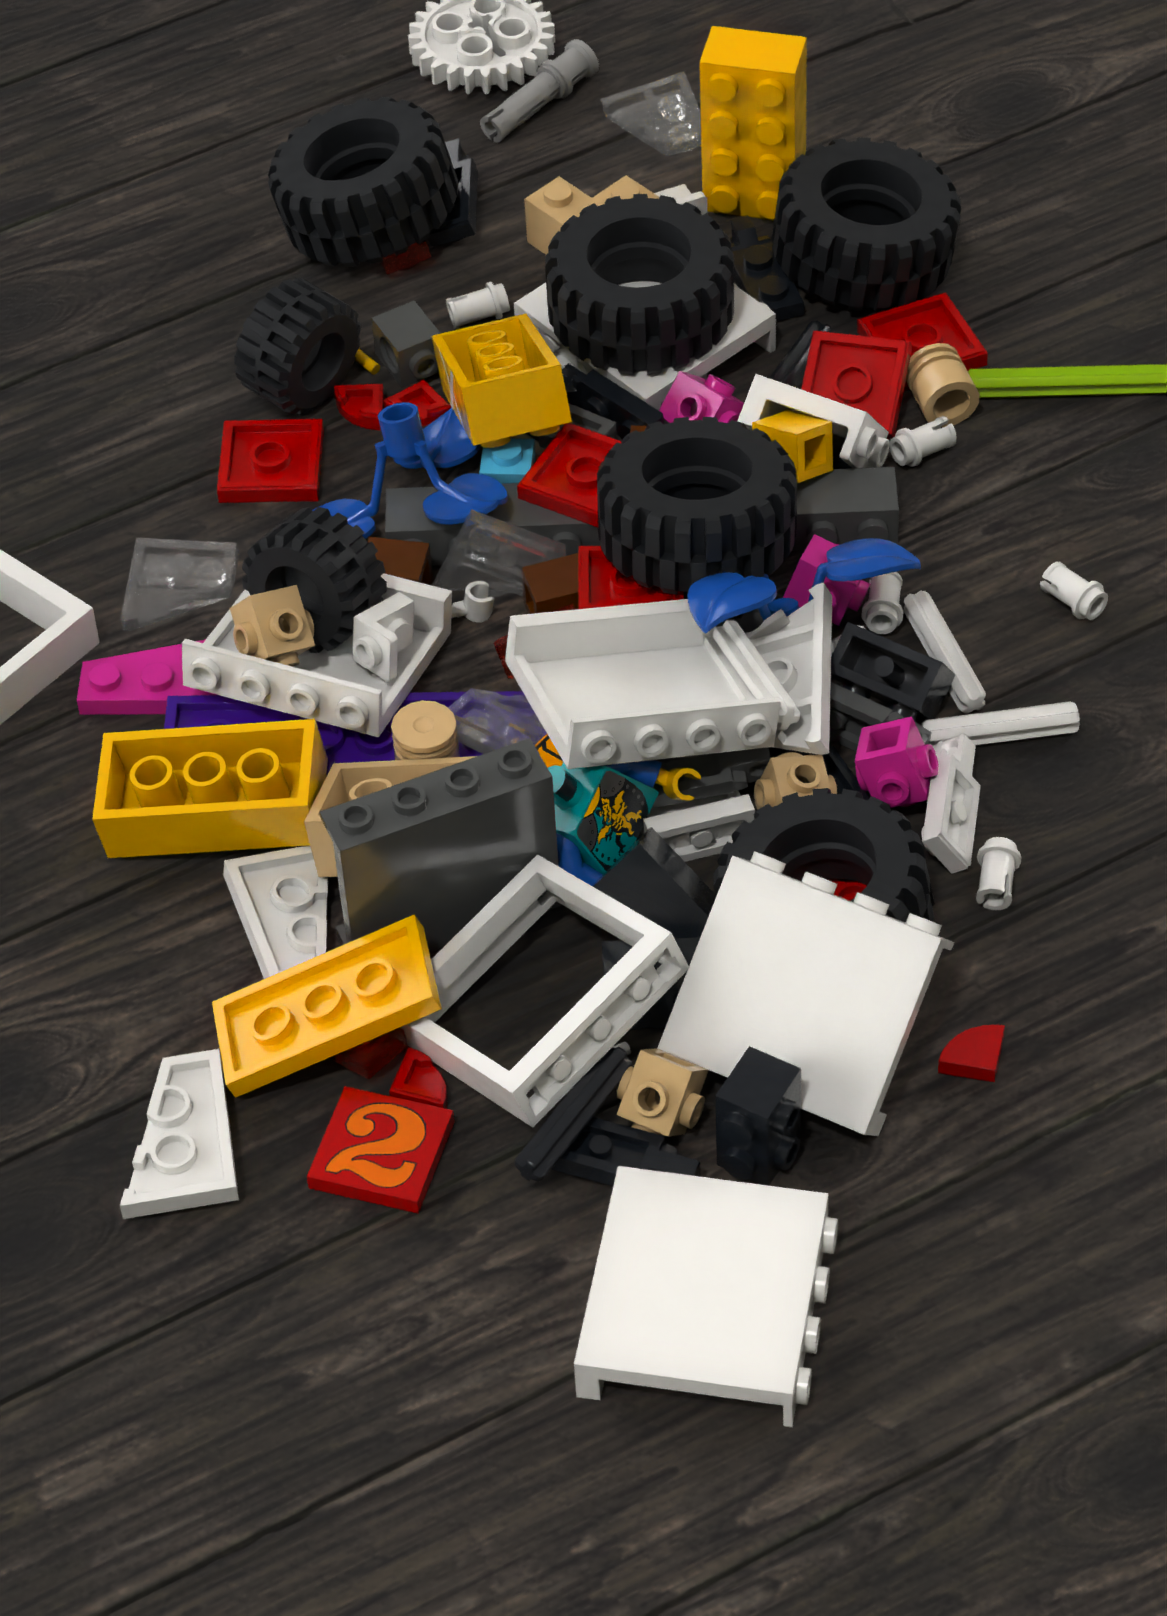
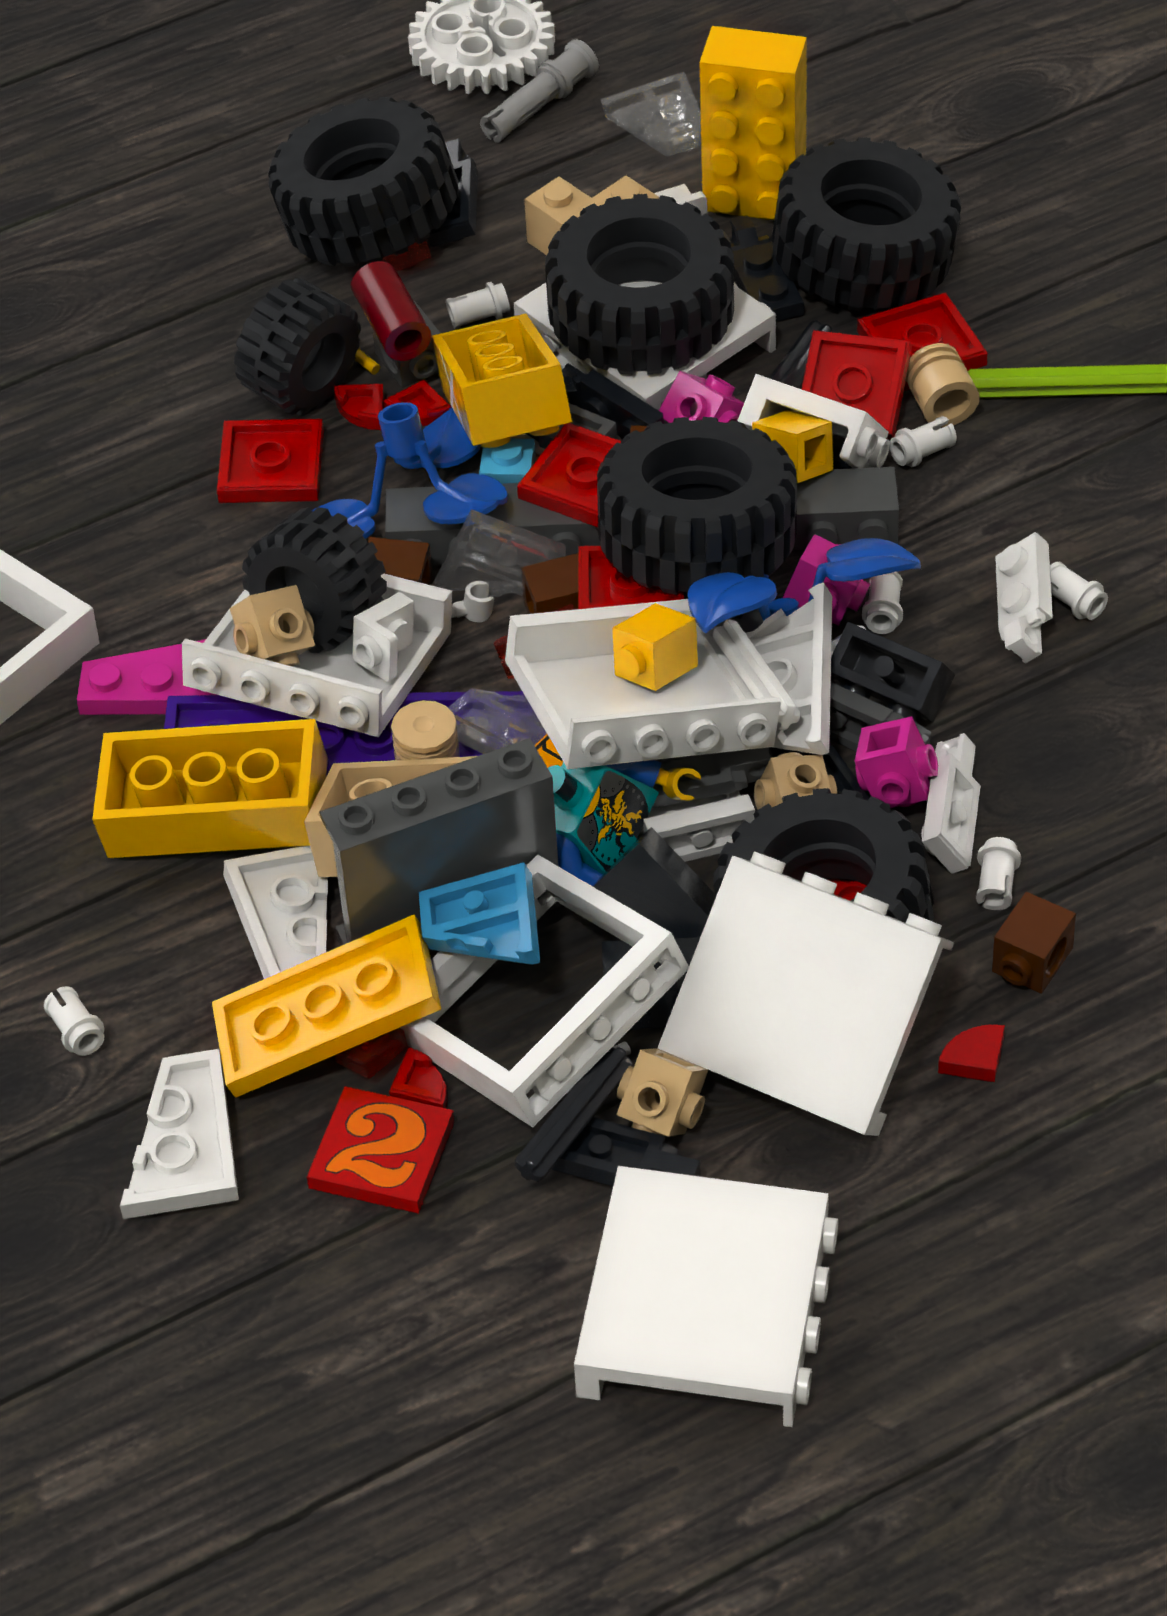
clear wing [120,537,239,631] -> none
black brick [715,1046,801,1186] -> none
white axle [903,590,986,714] -> none
white axle [922,701,1080,750] -> none
none -> white pin [44,986,105,1056]
none -> dark red brick [351,261,431,361]
none -> dark azure wing [419,862,540,965]
none -> yellow brick [612,603,698,691]
none -> reddish brown brick [992,892,1076,994]
none -> white hinge [995,532,1053,663]

